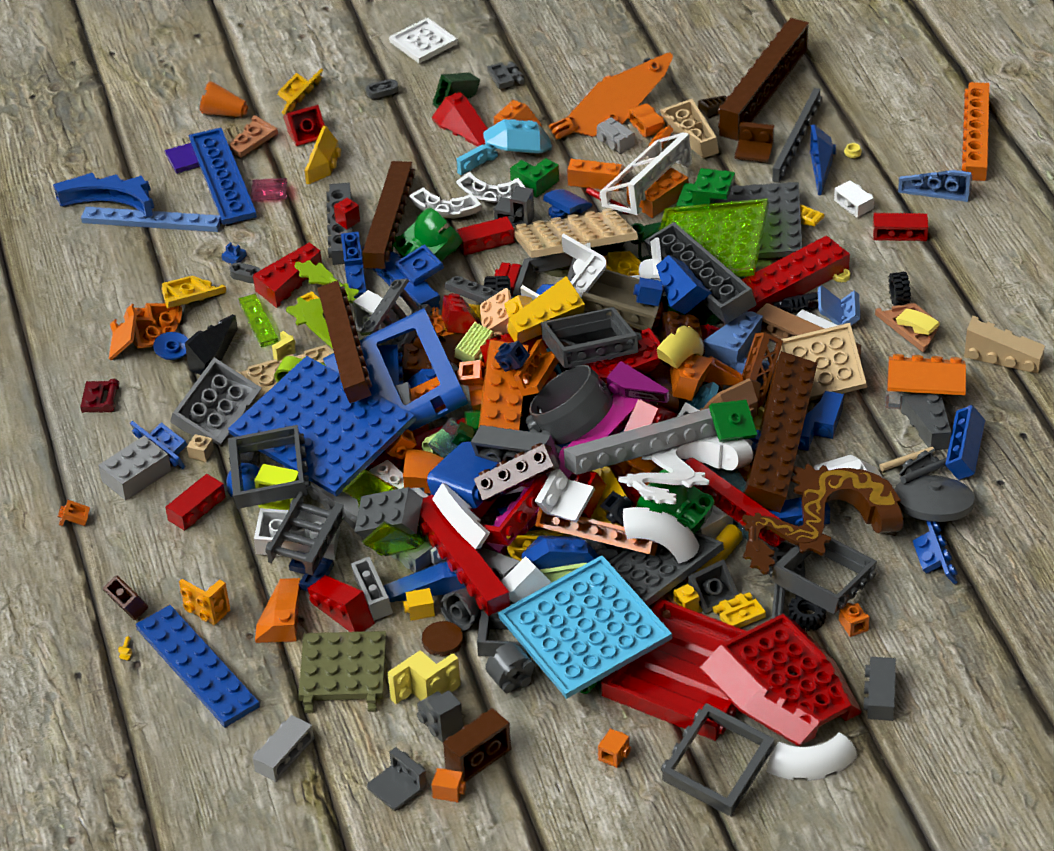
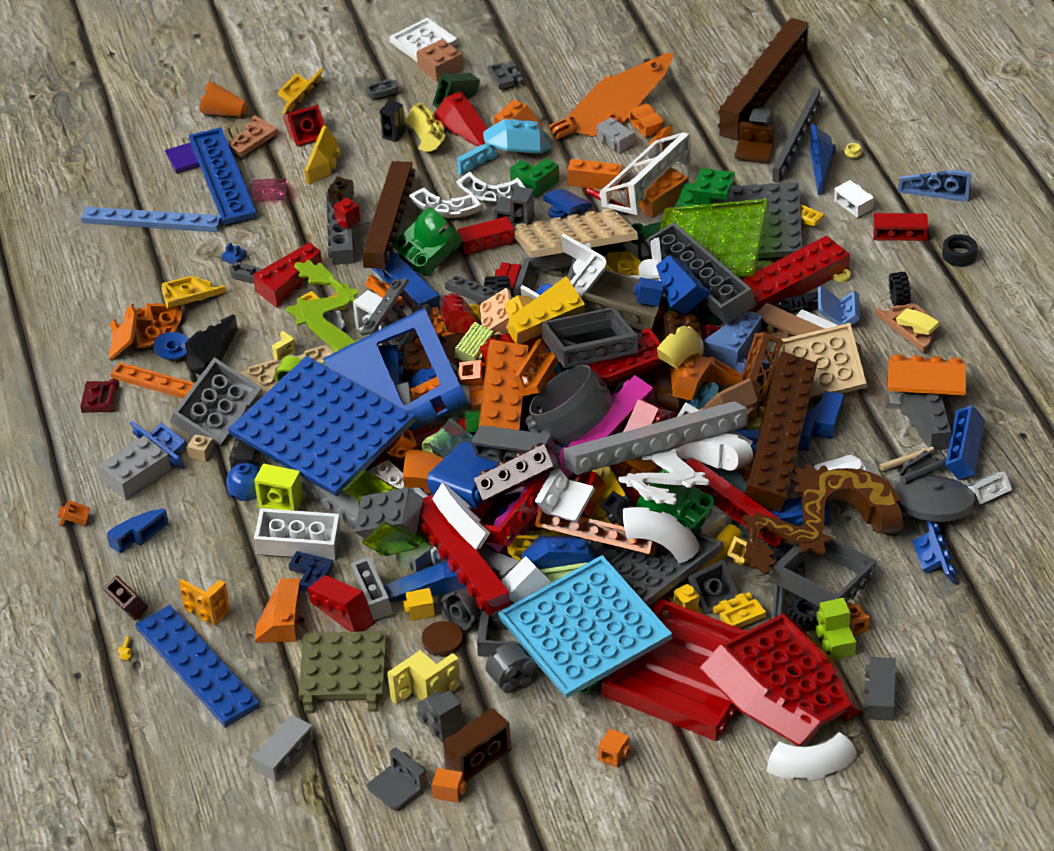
blue arch [53,173,154,217] -> none
red brick [165,474,226,531] -> none
dark grey window [228,425,310,509] -> none
clear neon green tile [238,293,279,347] -> none
dark grey fence [265,491,344,575] -> none
reddish brown brick [317,280,373,403] -> none
blue slope [341,232,366,298] -> none
blue plate [395,244,444,287] -> none
dark green bracket [452,422,477,445] -> none
dark blue brick [494,341,530,372] -> none
magenta slope [607,361,669,403] -> none
tan wedge [661,99,719,158] -> none
dark grey window [661,703,775,817] -> none
dark brown slope [698,95,727,118] -> none
green plate [709,400,757,442] -> none
orange brick [962,82,989,181] -> none
tan wedge [964,316,1045,374] -> none
none -> blue slope [106,508,169,553]
none -> orange tile [110,362,195,399]
none -> dark brown brick [328,177,354,204]
none -> orange hinge [365,275,406,306]
none -> black brick [380,100,406,142]
none -> light yellow brick [405,102,445,151]
none -> nougat brick [416,39,463,82]
none -> yellow brick [726,536,751,566]
none -> dark grey slope [749,108,774,125]
none -> lime brick [816,598,856,660]
none -> black tyre [942,234,978,267]
none -> white panel [966,471,1012,505]

